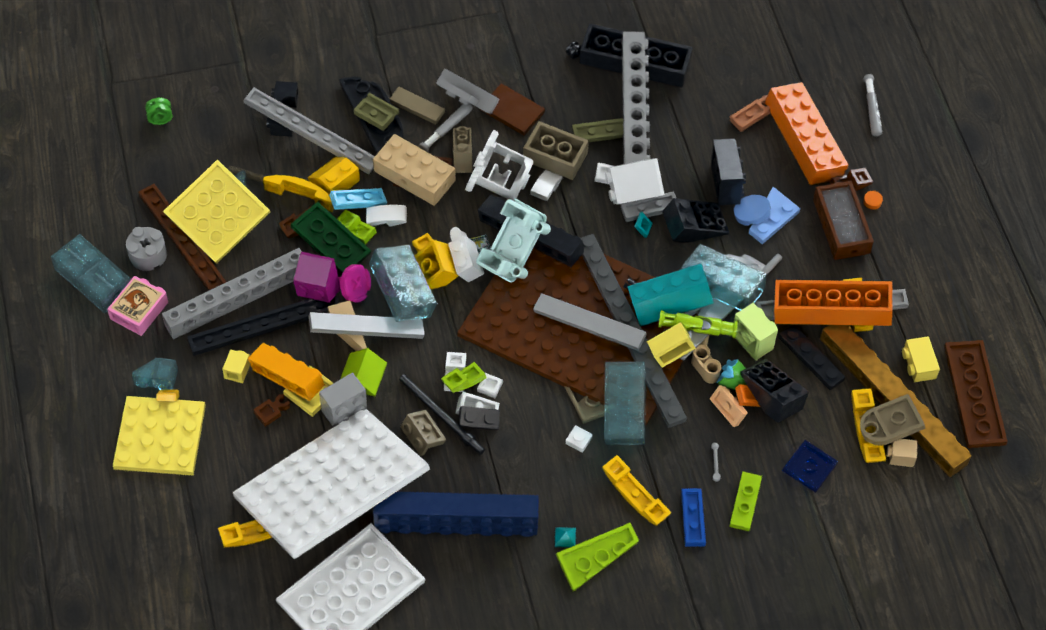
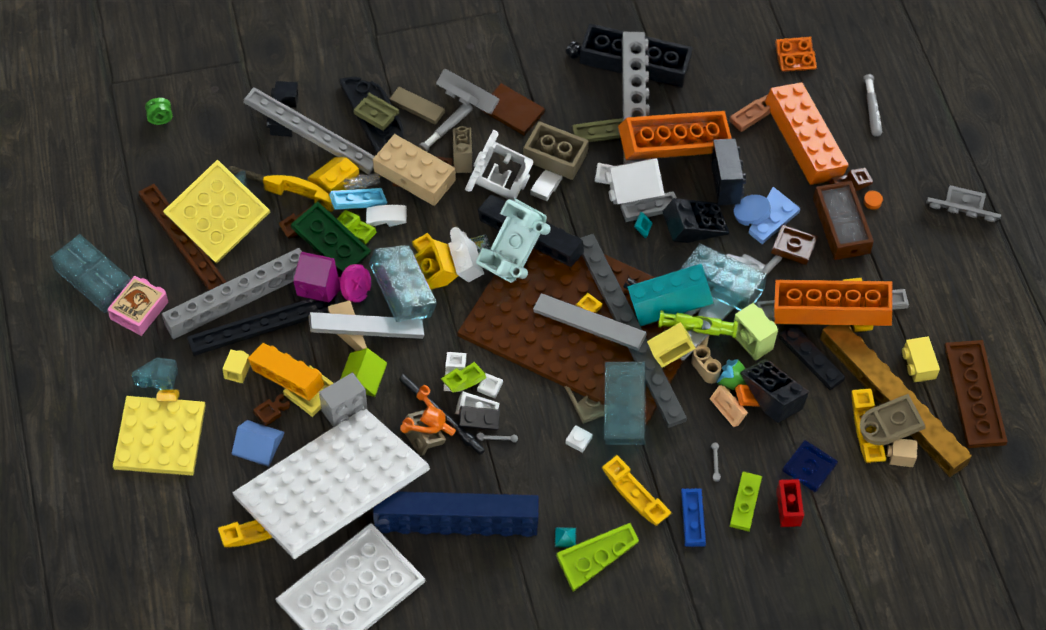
light grey brick [126,227,167,271] -> none
none -> medium blue slope [232,420,284,467]
none -> clear pin [343,173,380,190]
none -> orange piece [400,385,456,436]
none -> light grey hinge [477,433,518,442]
none -> yellow tile [575,293,602,313]
none -> orange brick [618,111,732,160]
none -> tile [771,225,818,265]
none -> orange slope [775,37,817,72]
none -> red brick [776,479,804,527]
none -> light grey bracket [926,185,1001,222]

